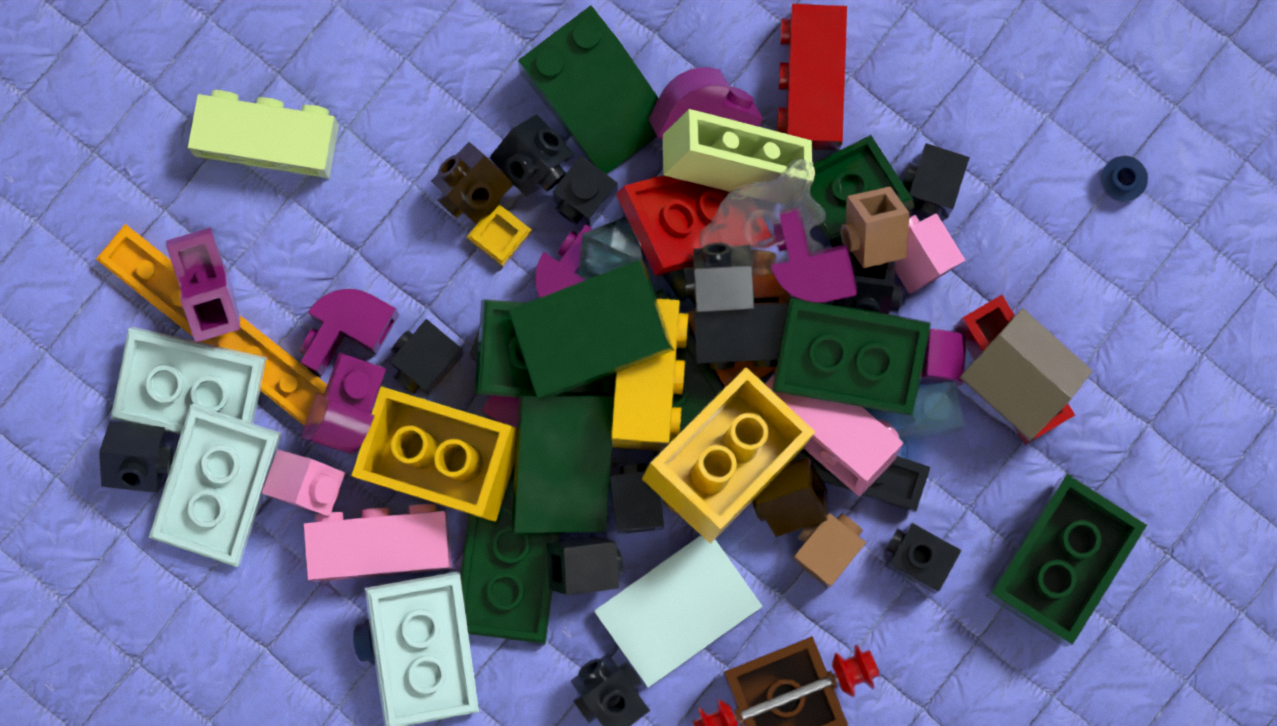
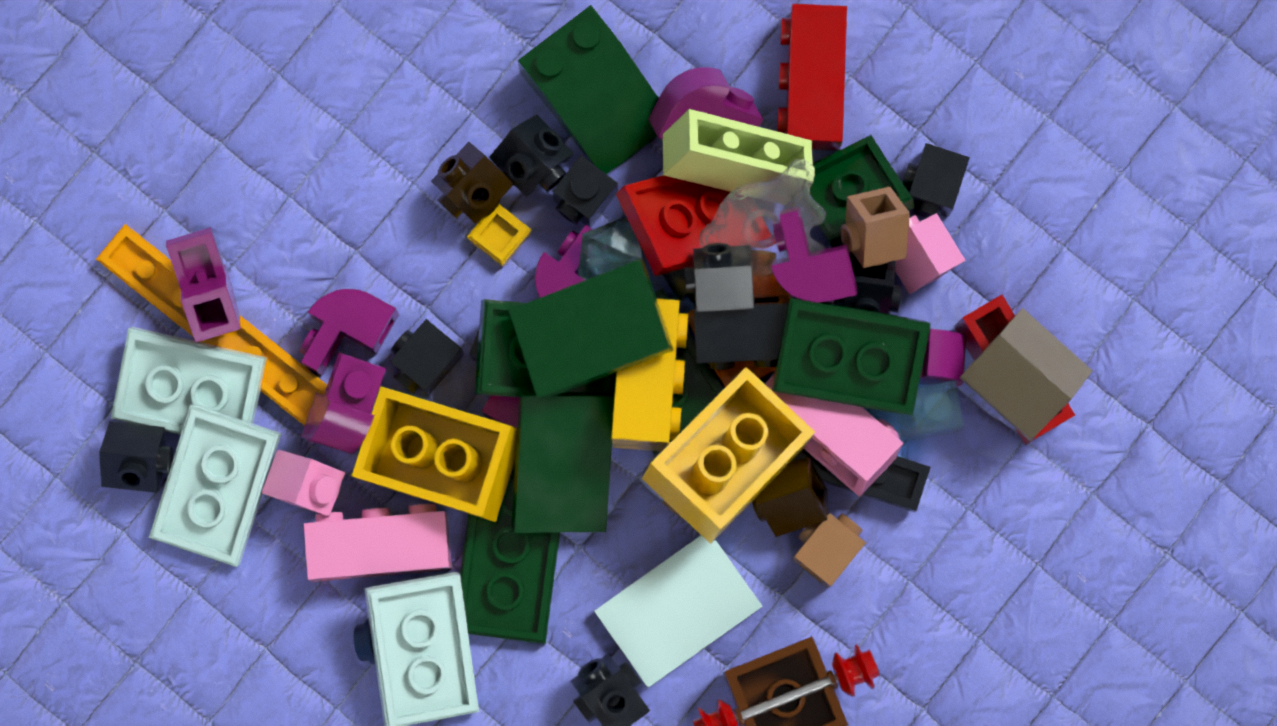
yellowish green brick [188,90,339,179] -> none
black brick [546,537,623,595] -> none
black brick [610,463,664,535] -> none
black brick [884,523,962,594] -> none
dark green brick [985,474,1147,647] -> none
dark blue plate [1101,156,1148,202] -> none

